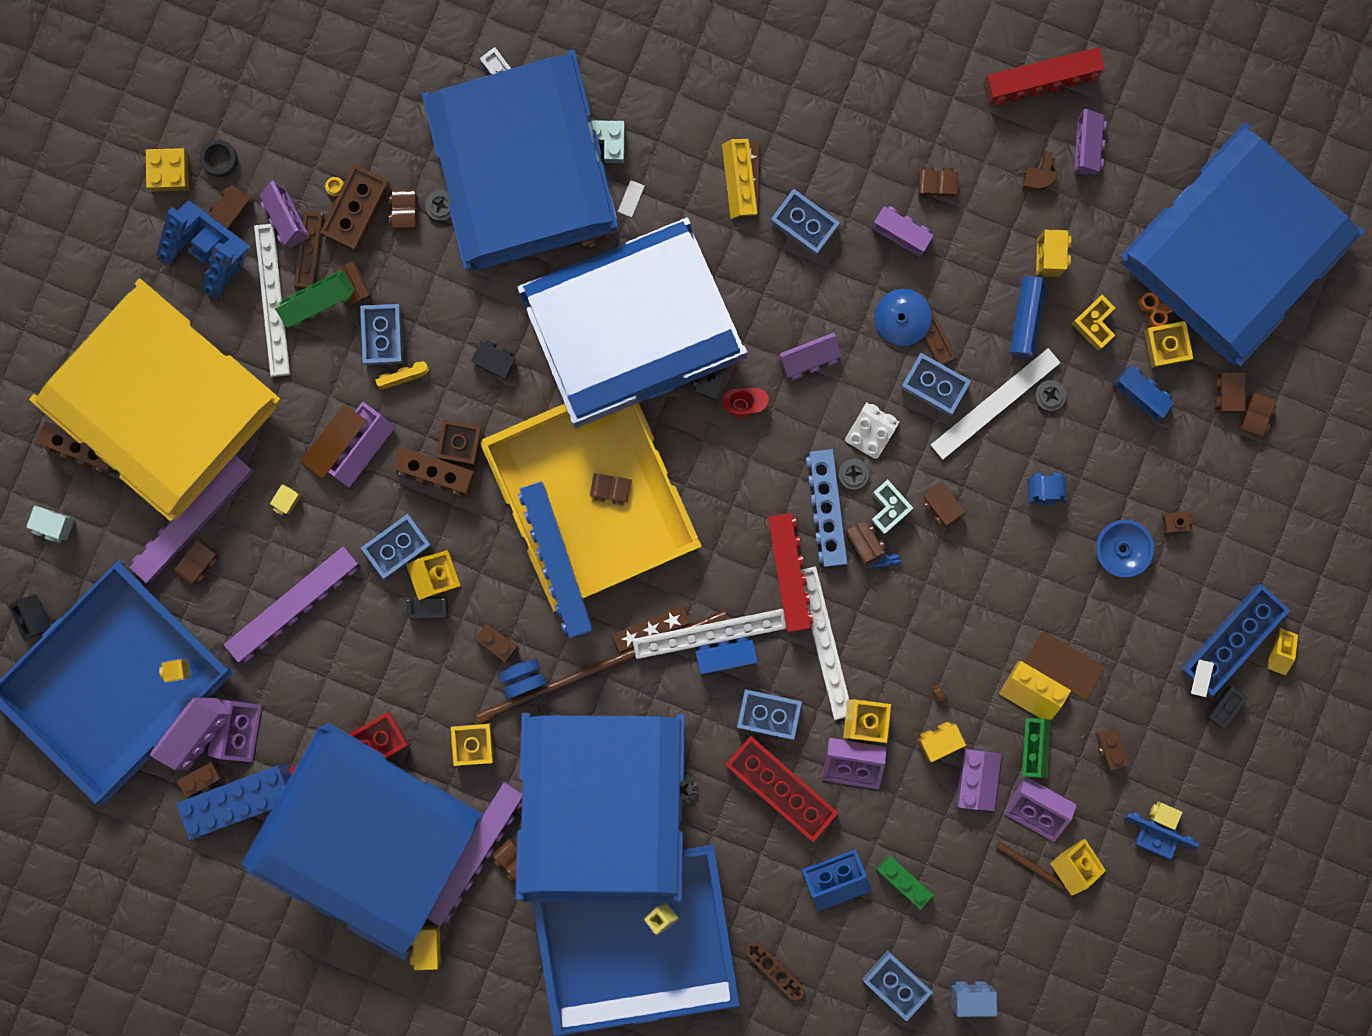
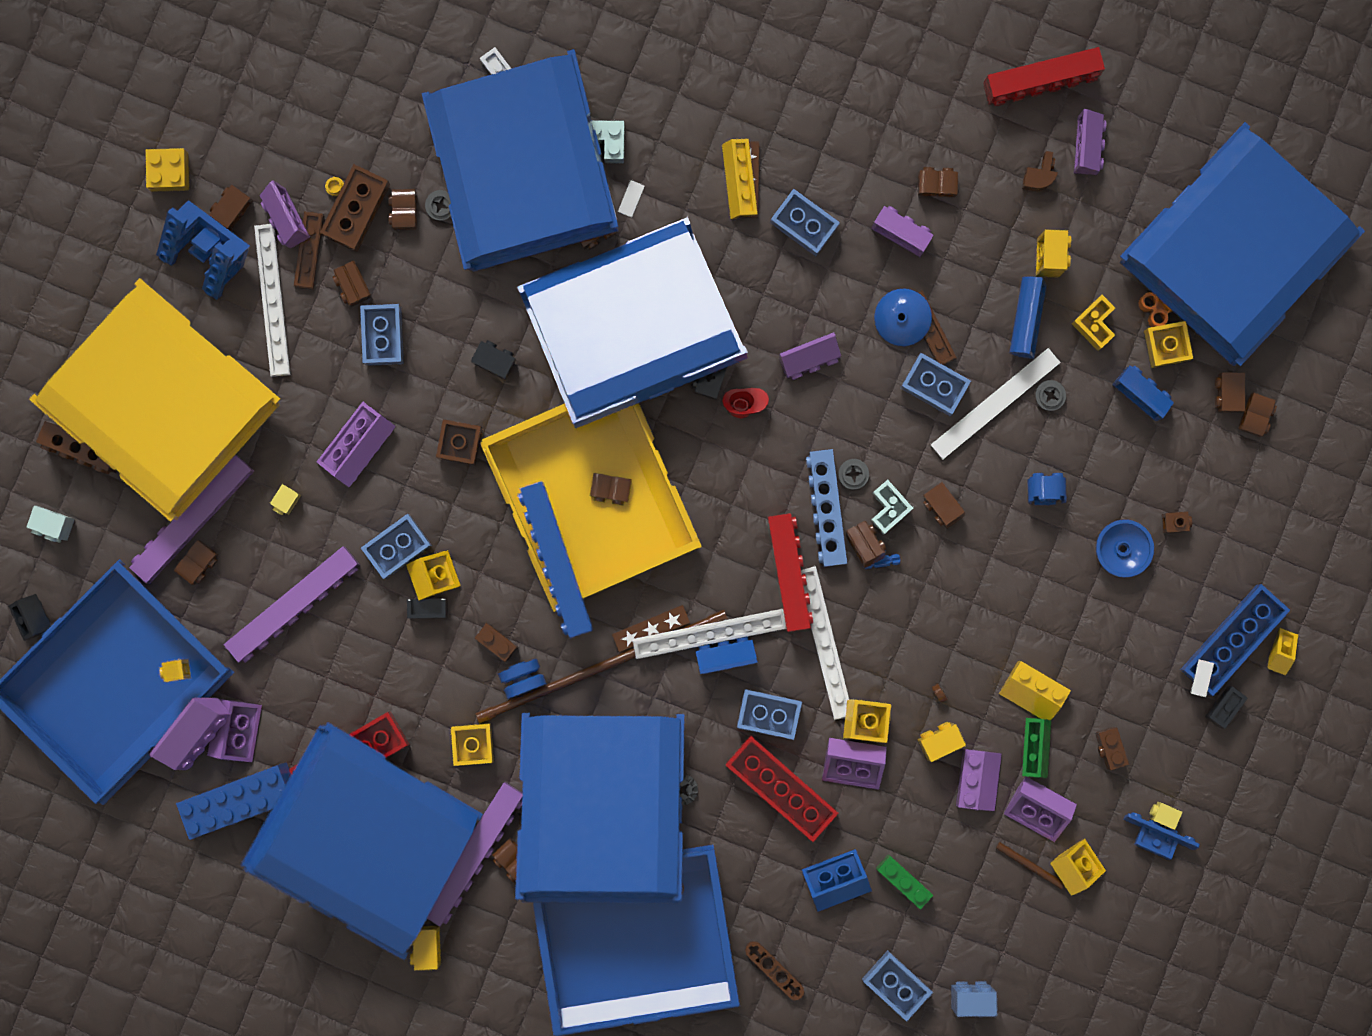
reddish brown brick [177,761,224,798] -> none
black tyre [200,140,238,177] -> none
green brick [275,270,355,328] -> none
reddish brown sticker [301,404,367,479] -> none
yellow hinge [376,361,429,390] -> none
reddish brown brick [392,447,476,497] -> none
light yellow brick [644,904,679,935] -> none
white bracket [845,402,899,459] -> none
reddish brown sticker [1024,631,1106,700] -> none

